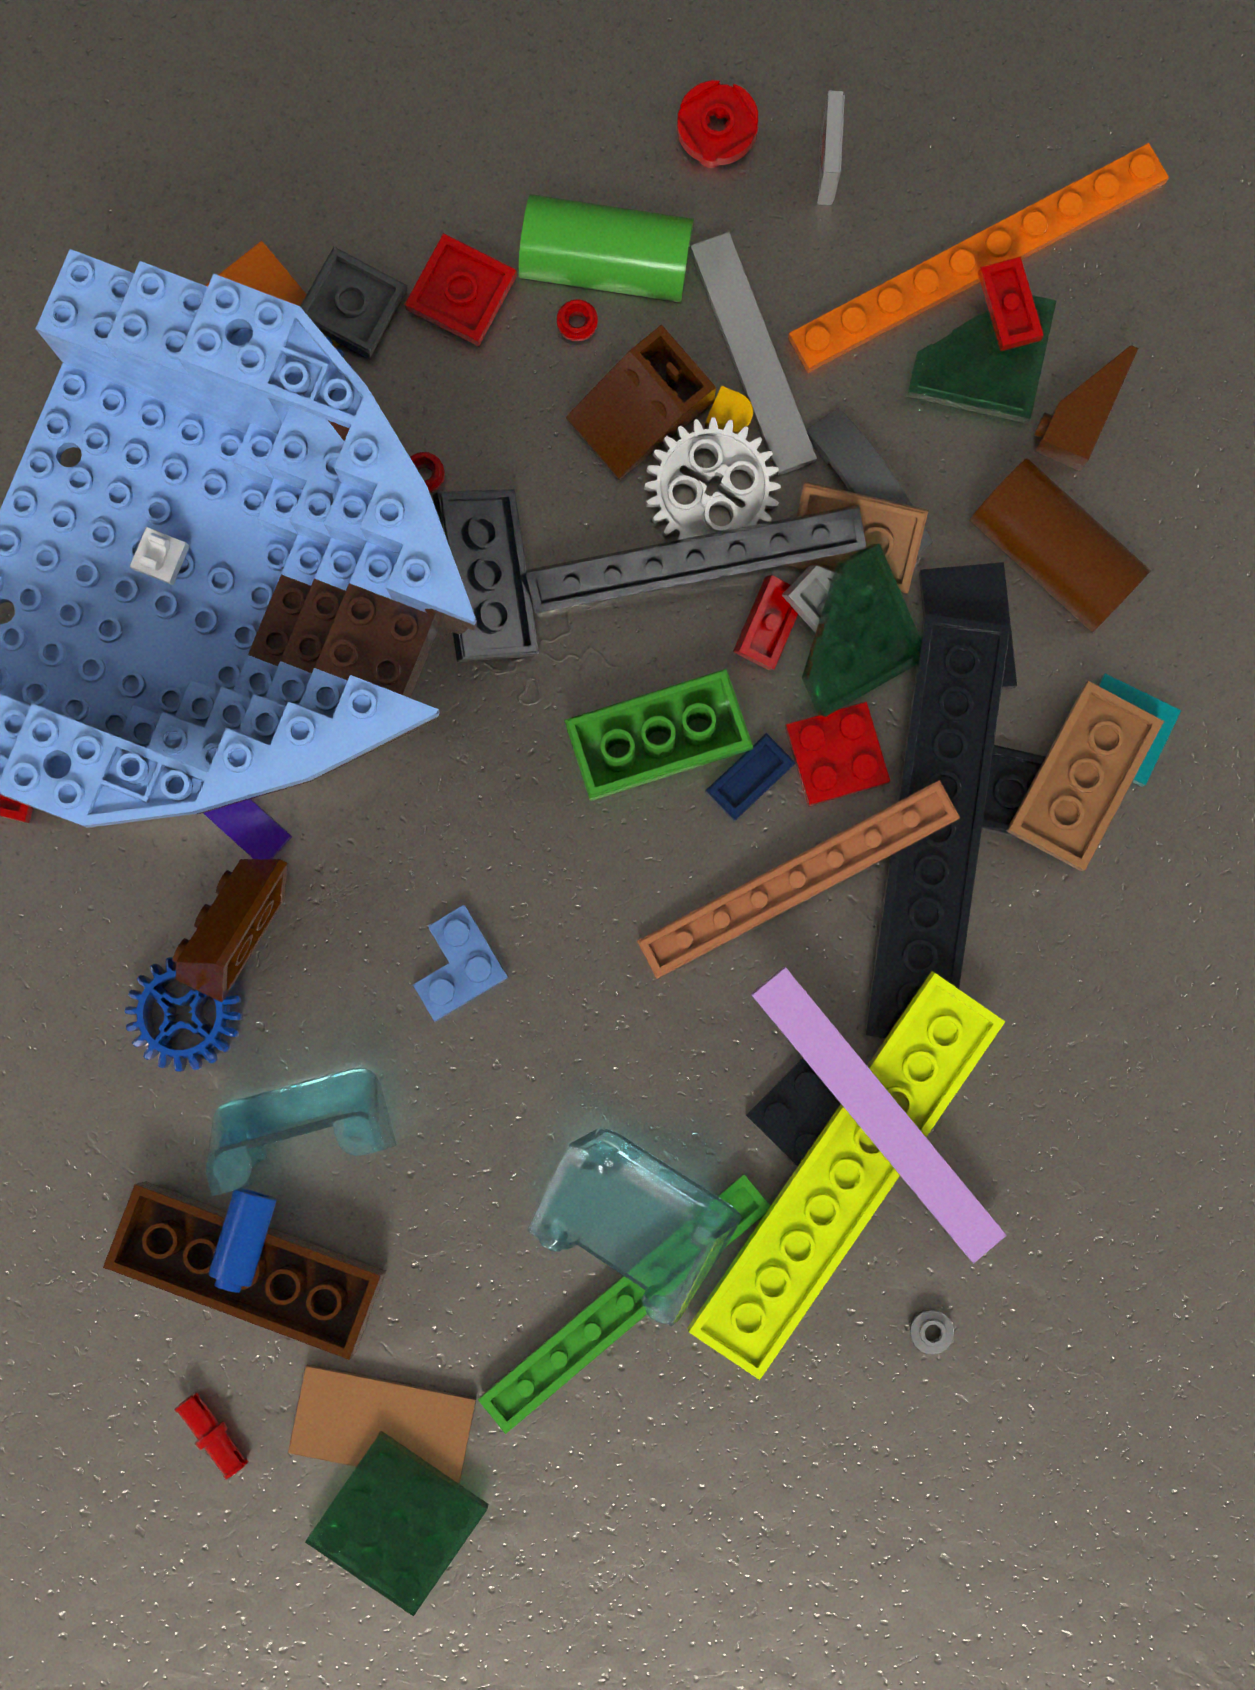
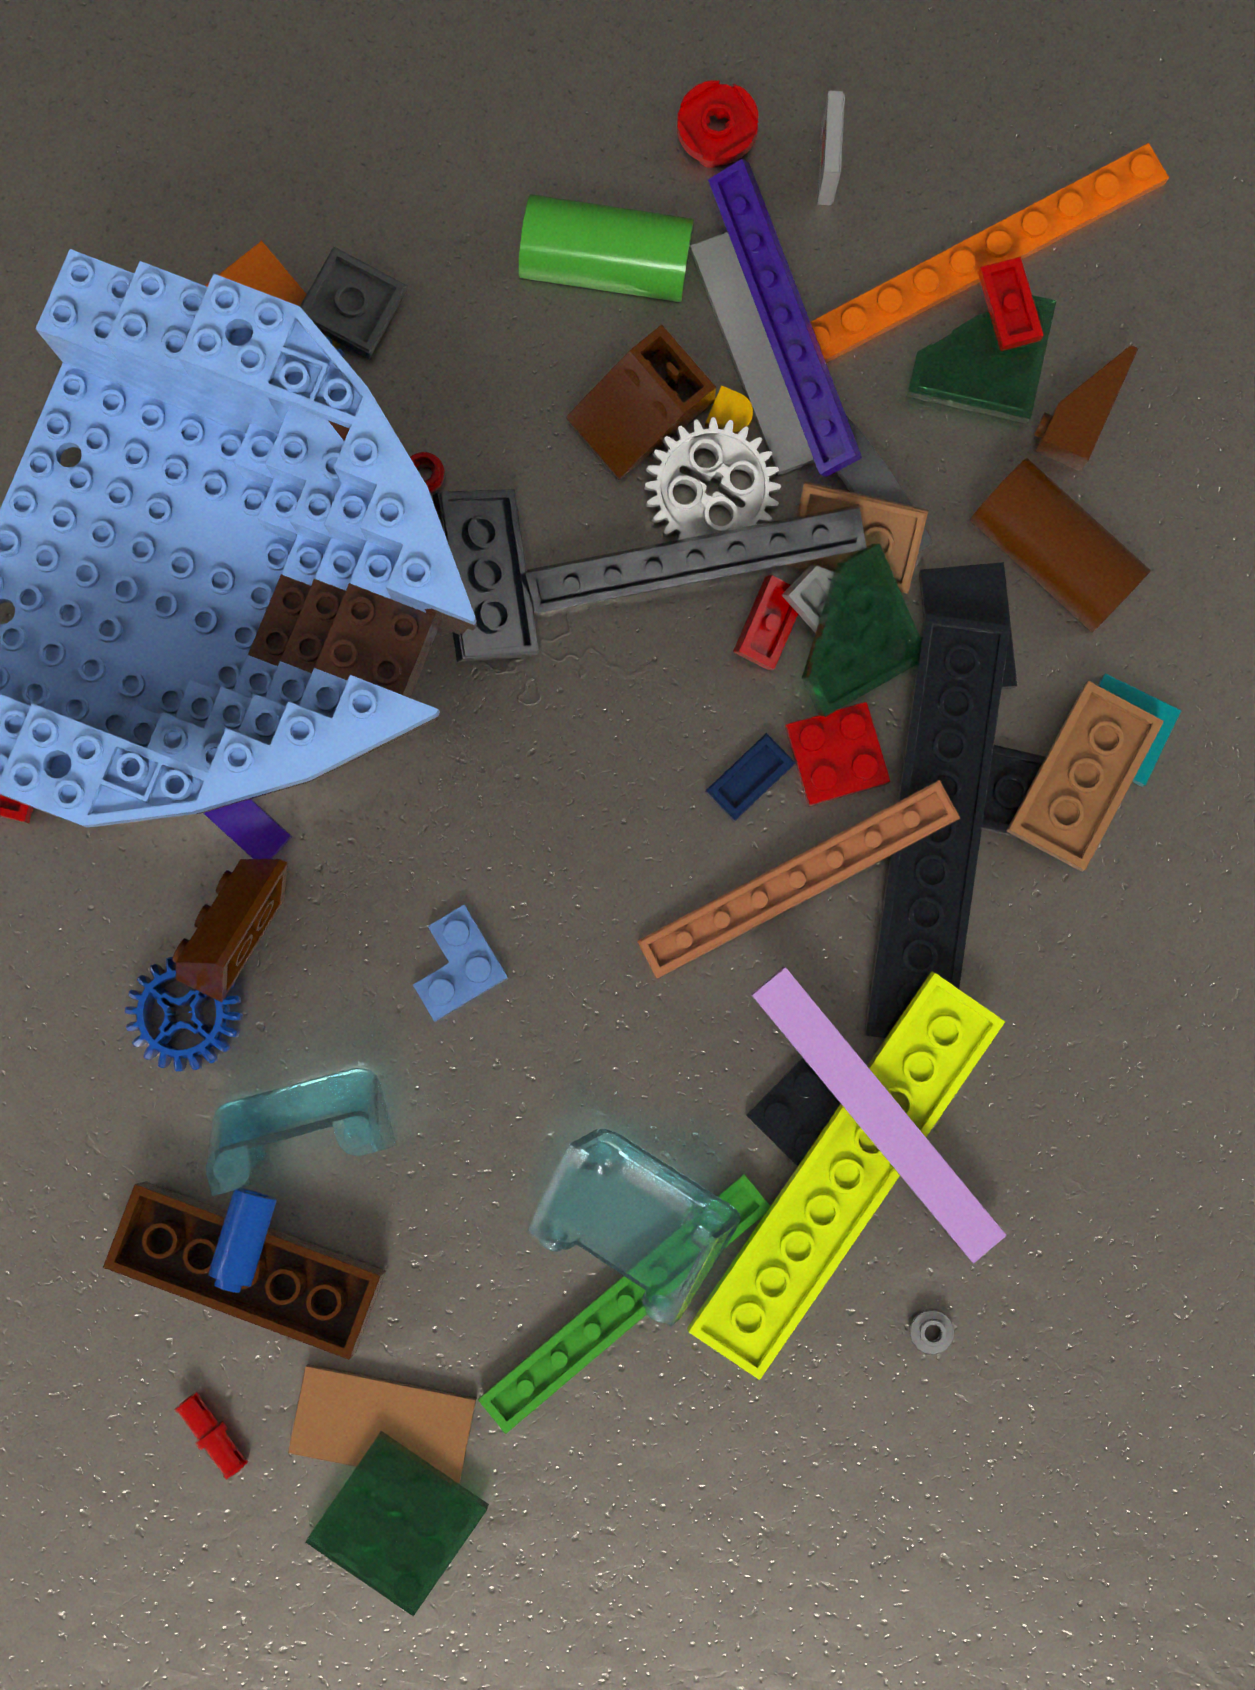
white tile [130,527,190,585] -> none
red plate [404,233,517,347] -> none
red plate [557,299,598,341] -> none
bright green brick [564,669,753,801] -> none
none -> dark purple plate [708,159,862,477]

